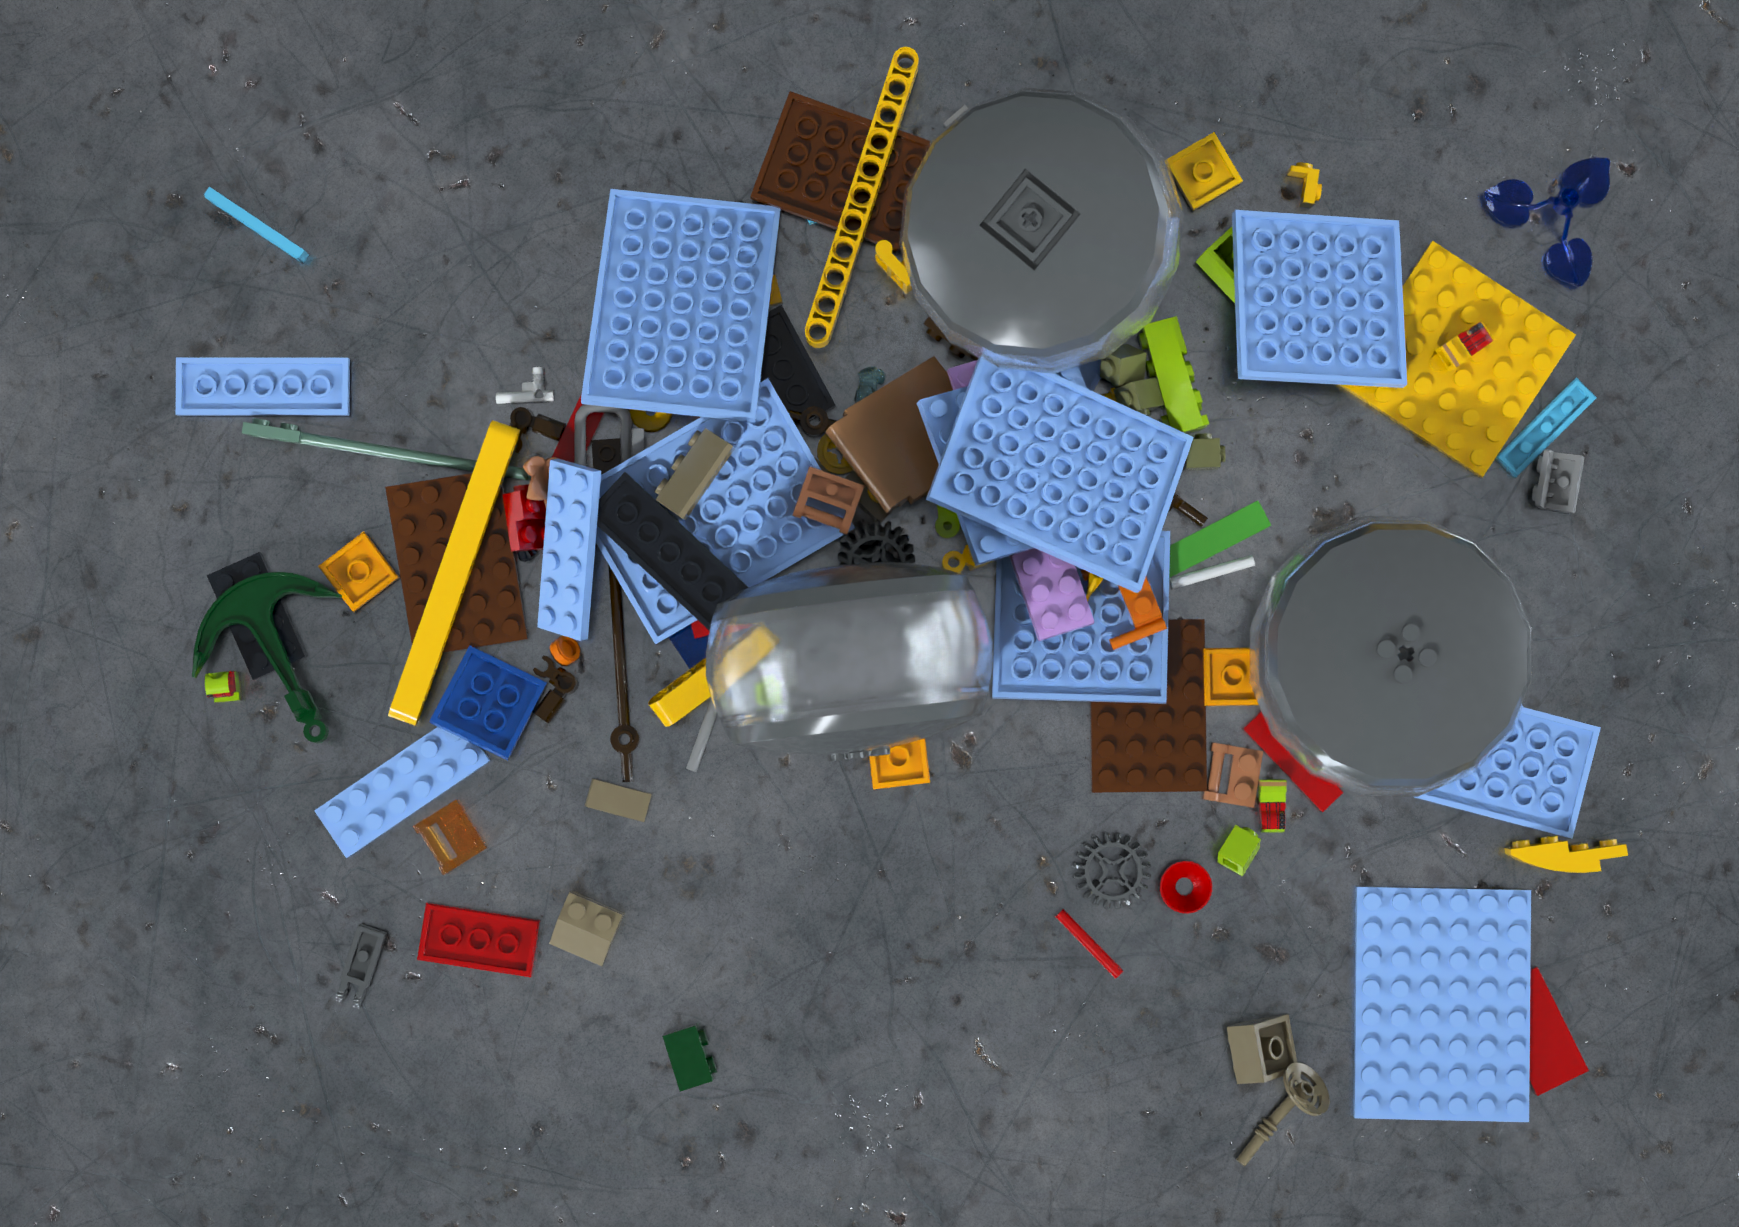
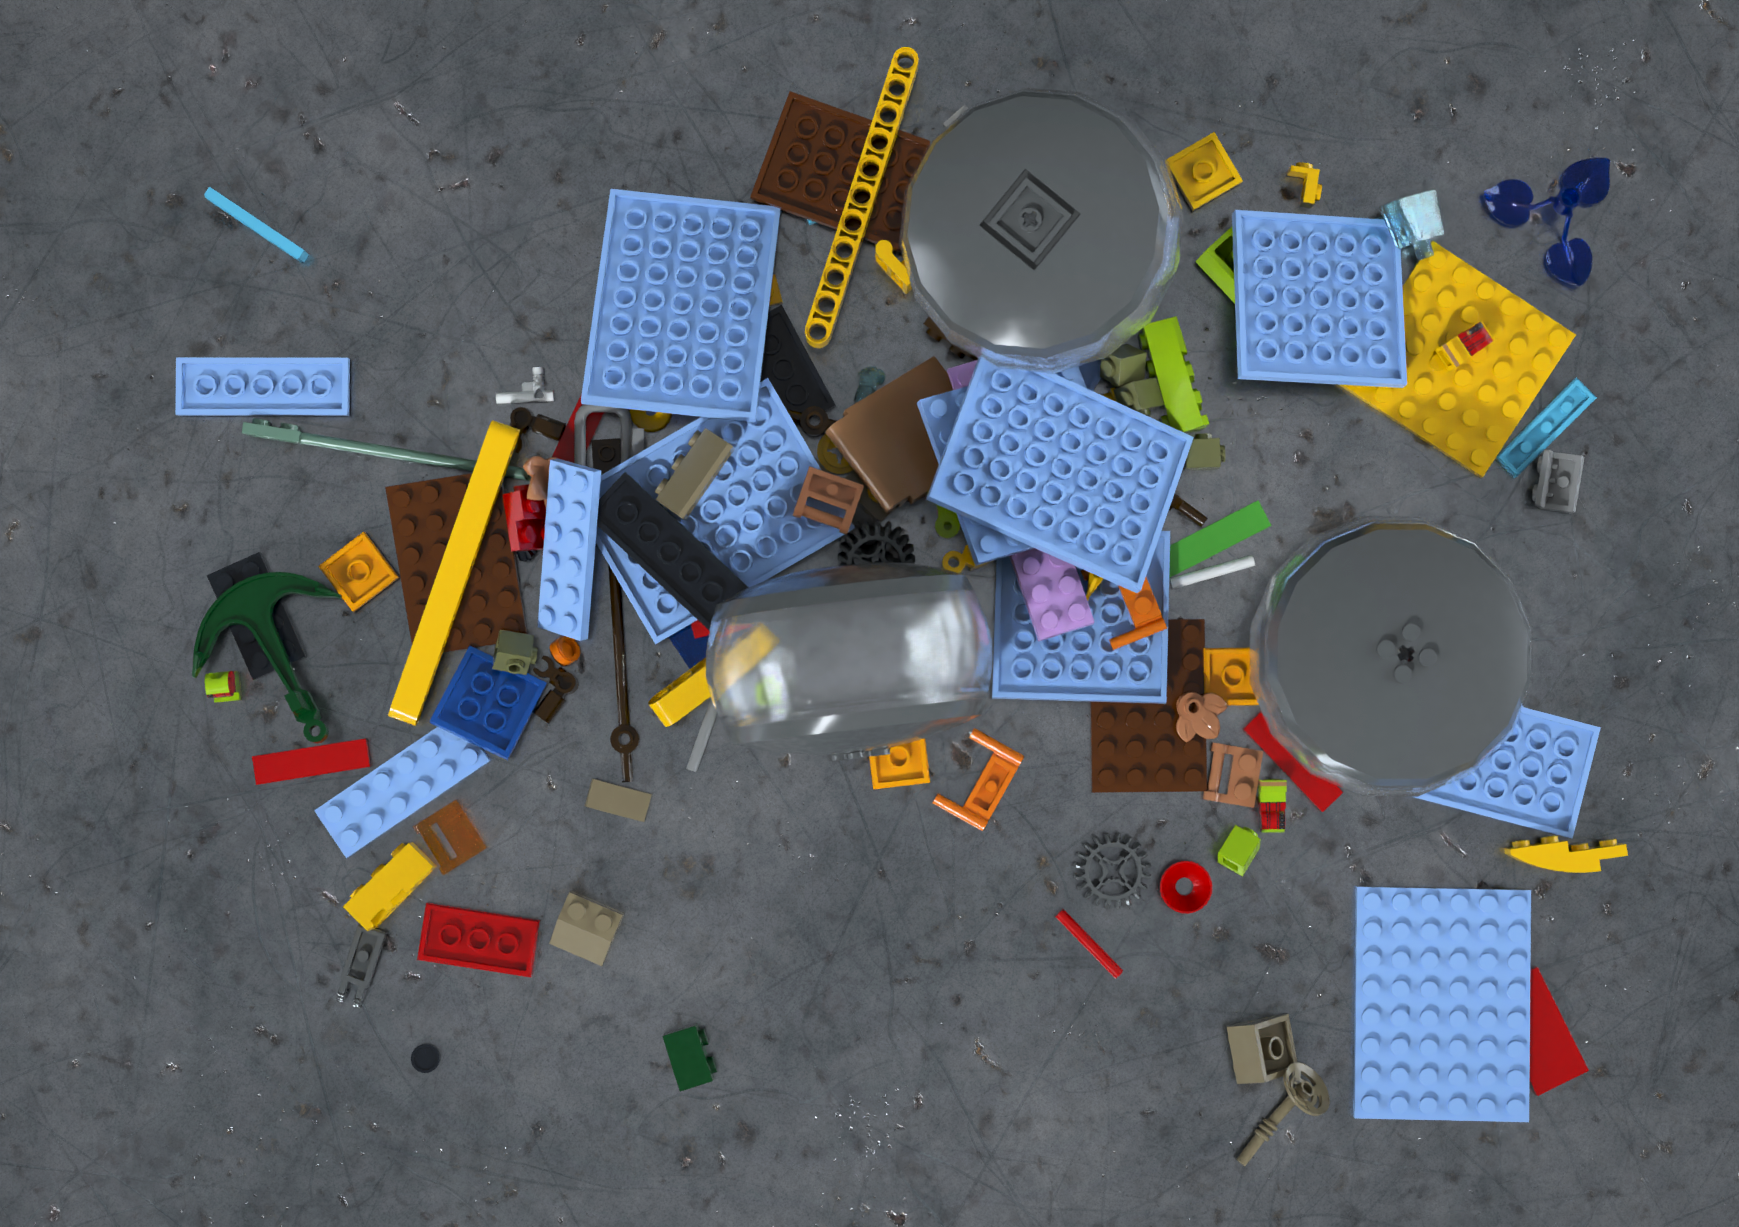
none -> red tile [252,738,371,785]
none -> yellow wedge [343,842,437,931]
none -> black piece [411,1044,440,1073]
none -> olive brick [492,629,538,675]
none -> orange plate [933,728,1024,831]
none -> nougat plate [1176,691,1227,742]
none -> clear light blue torso [1379,189,1444,261]

